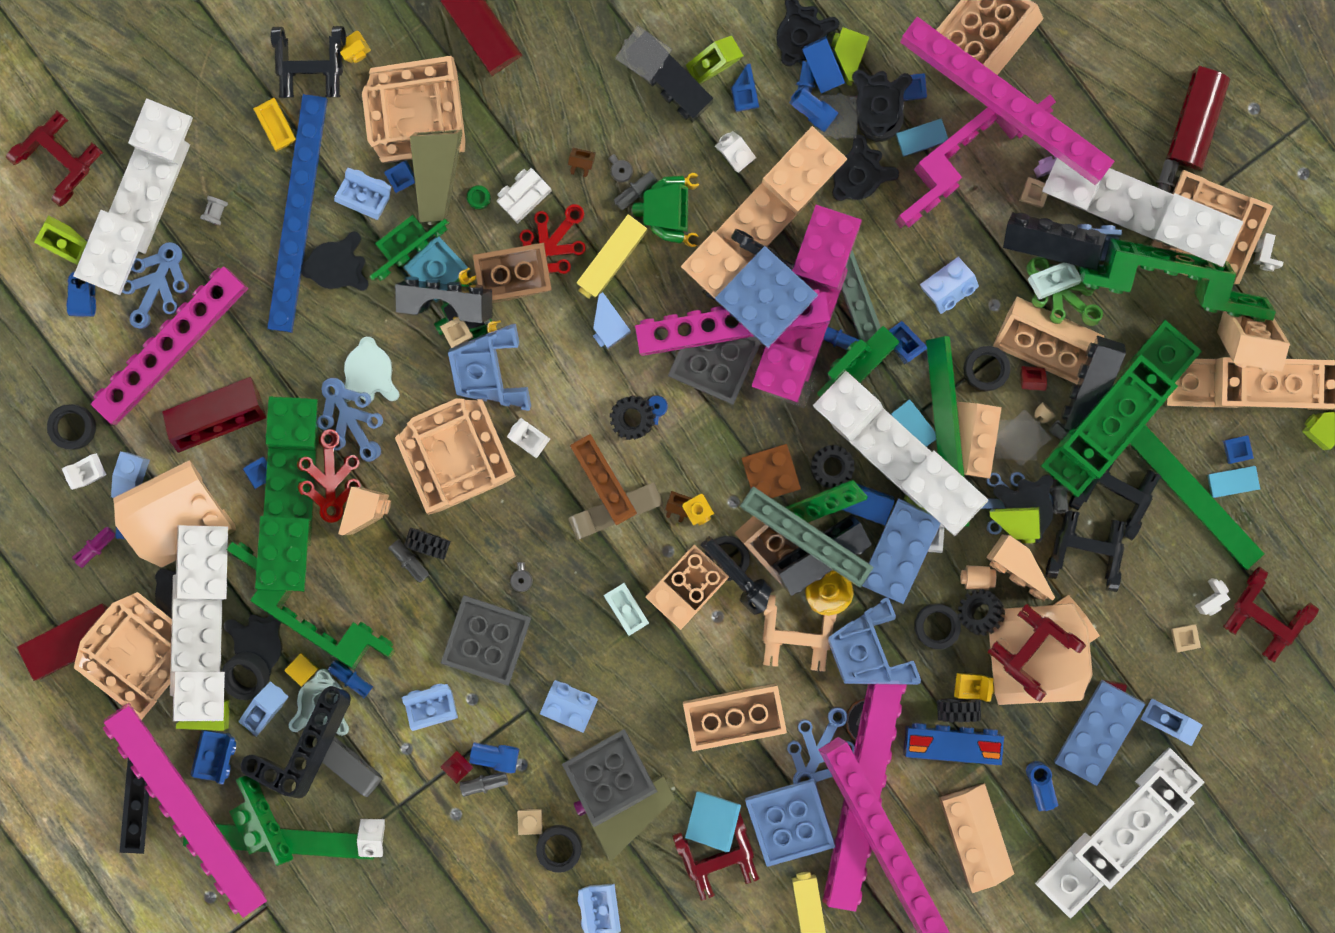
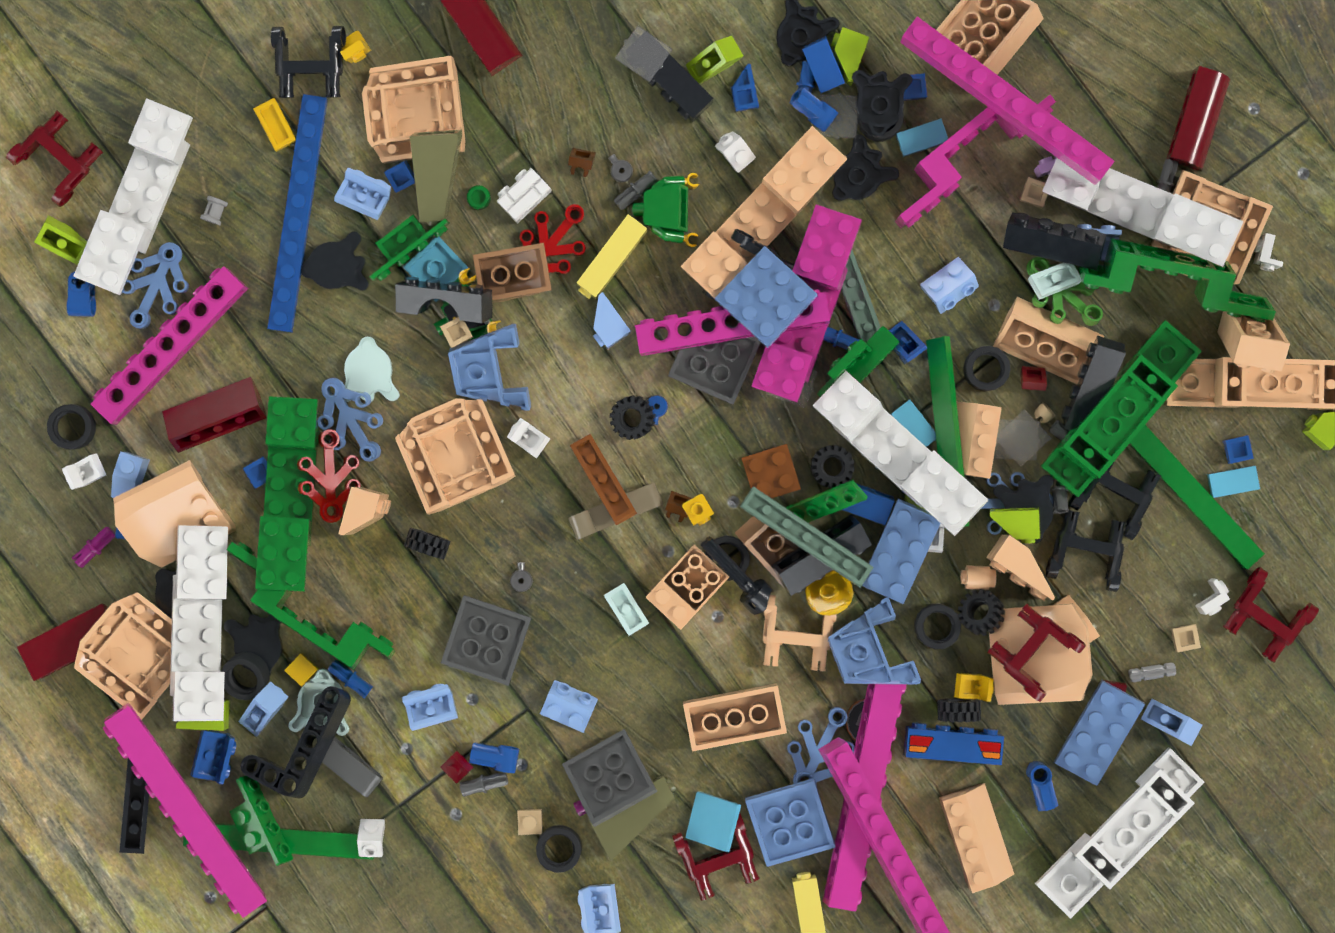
dark grey axle [388,539,429,583] -> none
none -> light grey axle [1128,663,1176,682]

